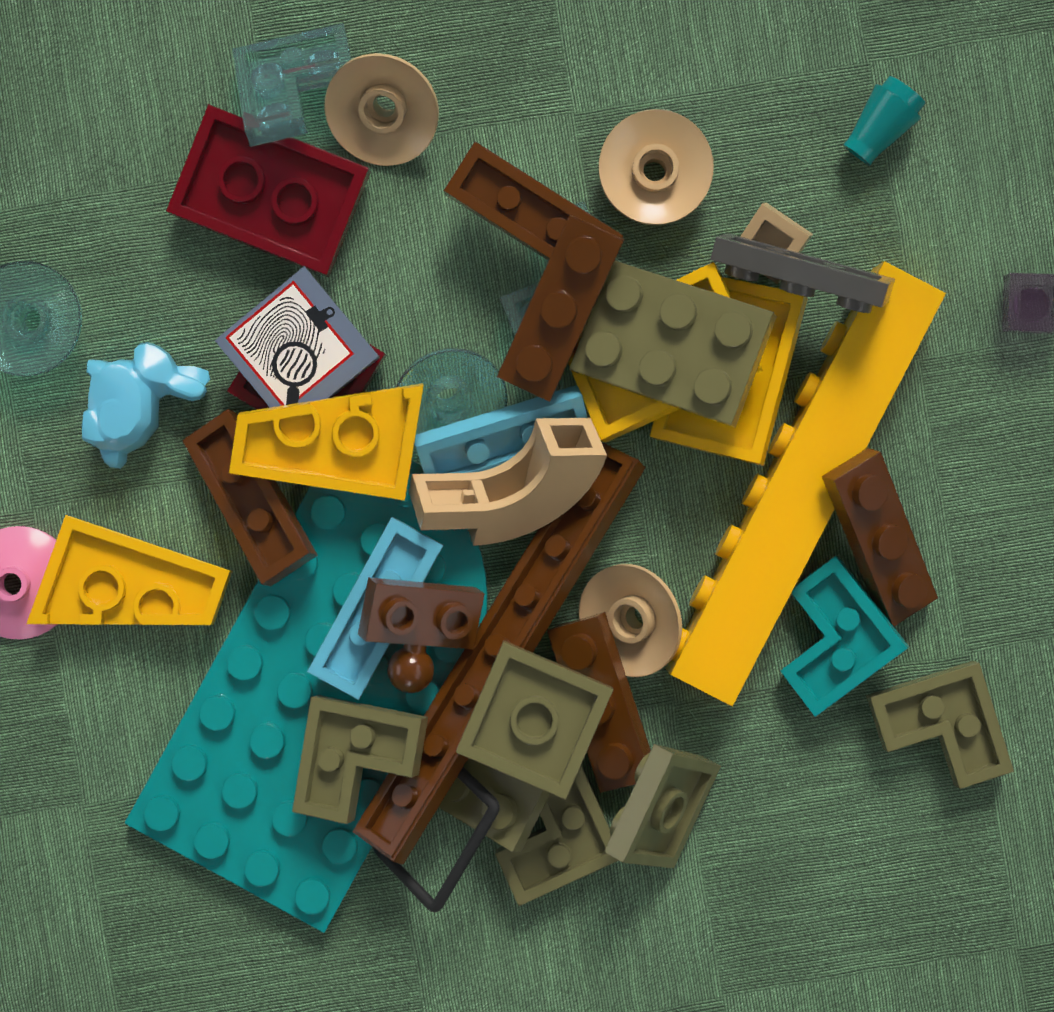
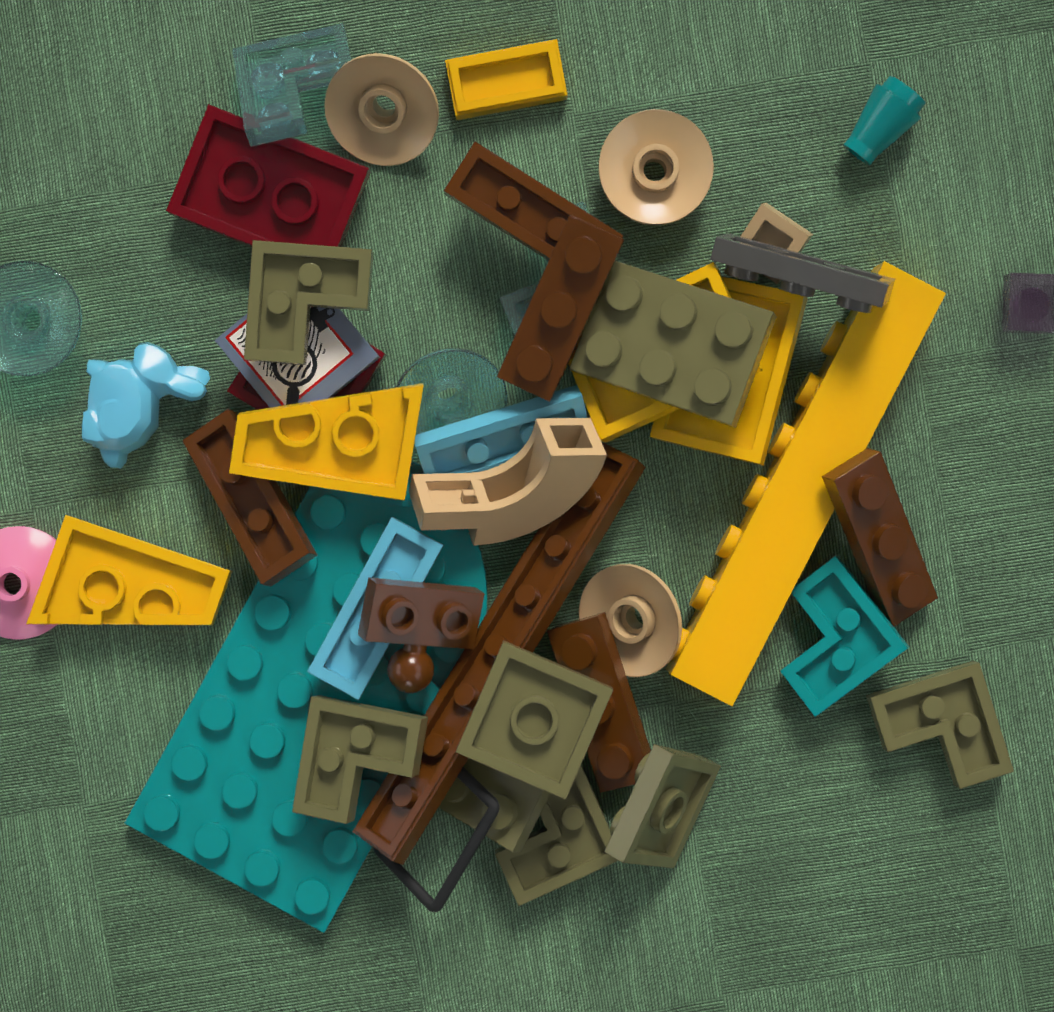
none -> olive plate [244,240,374,365]
none -> yellow tile [445,39,568,120]

